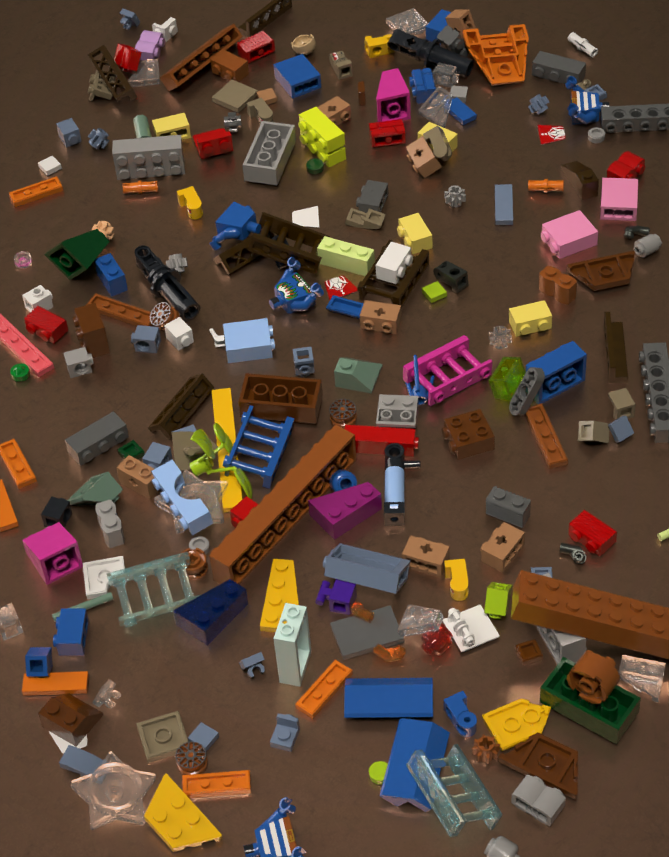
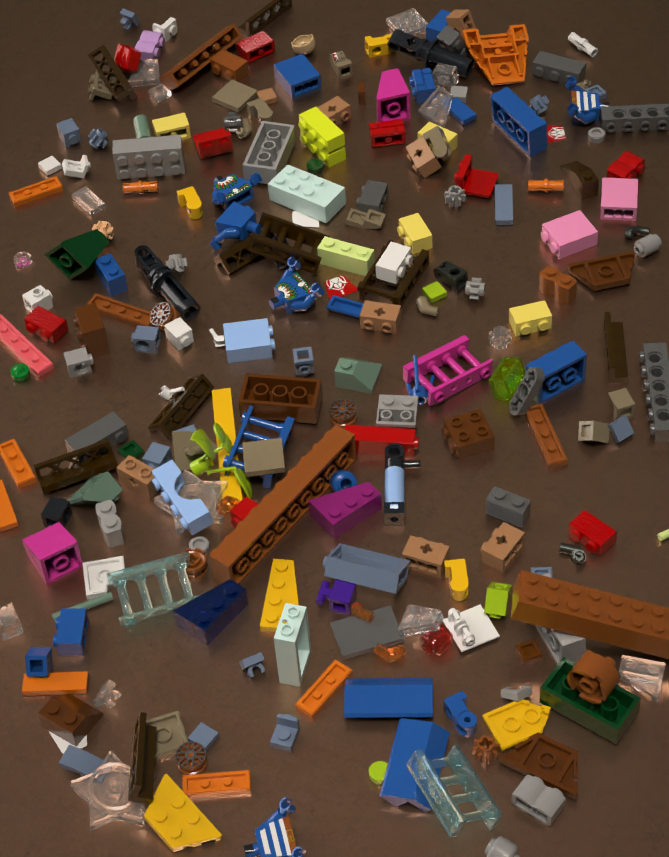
none -> dark brown fence [33,439,118,494]
none -> white bracket [62,155,90,178]
none -> clear tile [71,186,106,216]
none -> dark brown fence [128,712,157,805]
none -> clear tile [148,83,172,102]
none -> white hand [158,385,185,400]
none -> blue torso [212,172,263,211]
none -> clear orange arm [216,496,240,516]
none -> dark tan arm [236,118,252,139]
none -> dark tan tile [242,438,285,477]
none -> light aqua brick [268,165,346,223]
none -> dark tan arm [416,296,439,317]
none -> red bracket [454,154,498,198]
none -> light grey gear [465,277,486,300]
none -> blue brick [490,87,548,158]
none -> light grey tile [501,685,532,701]

